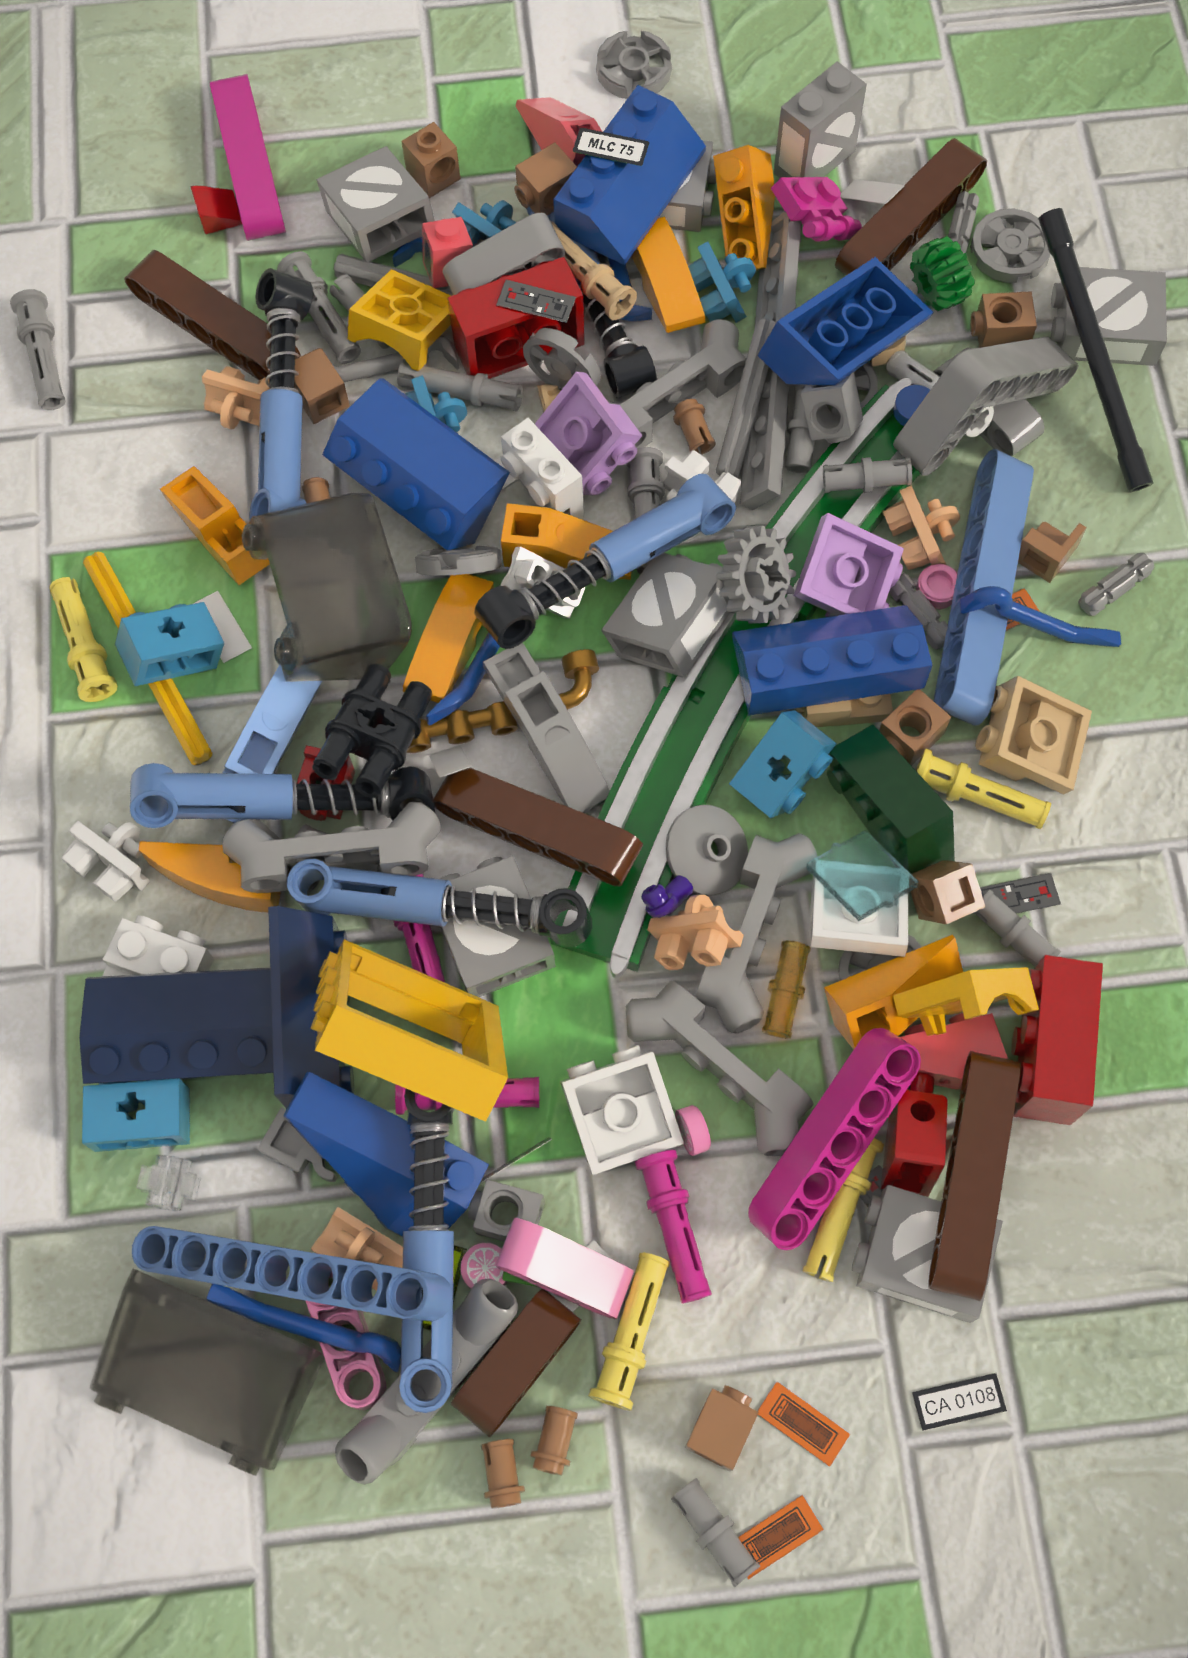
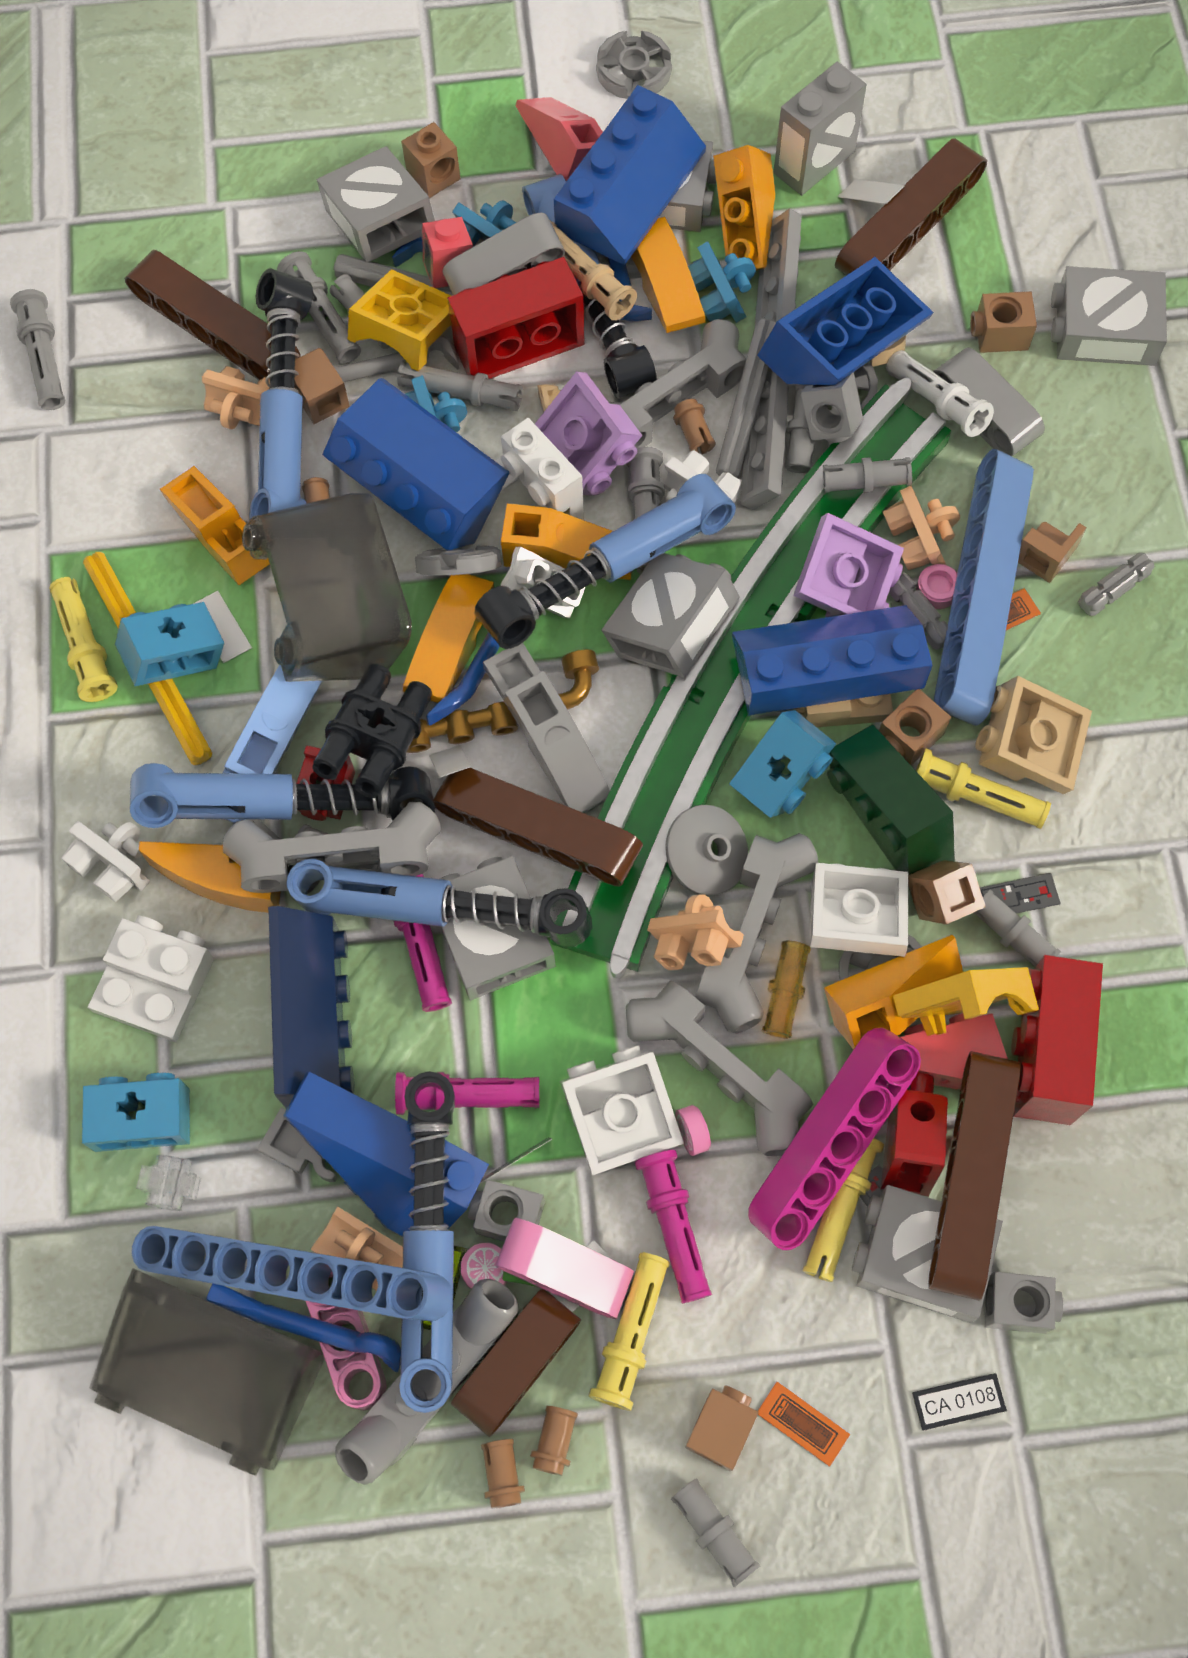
dark blue slope [79,968,273,1084] -> none
red slope [190,185,242,235] -> none
dark pink beam [209,74,286,241] -> none
yellow window [311,939,508,1122] -> none
dark grey sticker [496,279,576,323] -> none
medium nougat brick [514,143,577,215] -> none
light grey piece [523,328,601,390] -> none
sticker [573,128,649,166] -> none
dark purple arm [641,875,693,918] -> none
light grey gear [716,525,796,623] -> none
sticker [738,1495,824,1580] -> none
dark pink plate [771,177,862,242] -> none
clear light blue piece [806,830,919,921] -> none
light grey beam [893,337,1079,476] -> none
blue tile [893,385,930,426] -> none
green gear [910,236,975,312] -> none
light grey axle [948,191,979,253] -> none
blue piece [960,586,1121,647] -> none
light grey piece [970,208,1050,283] -> none
black piece [1038,208,1154,492] -> none
none -> light grey brick [985,1272,1063,1334]

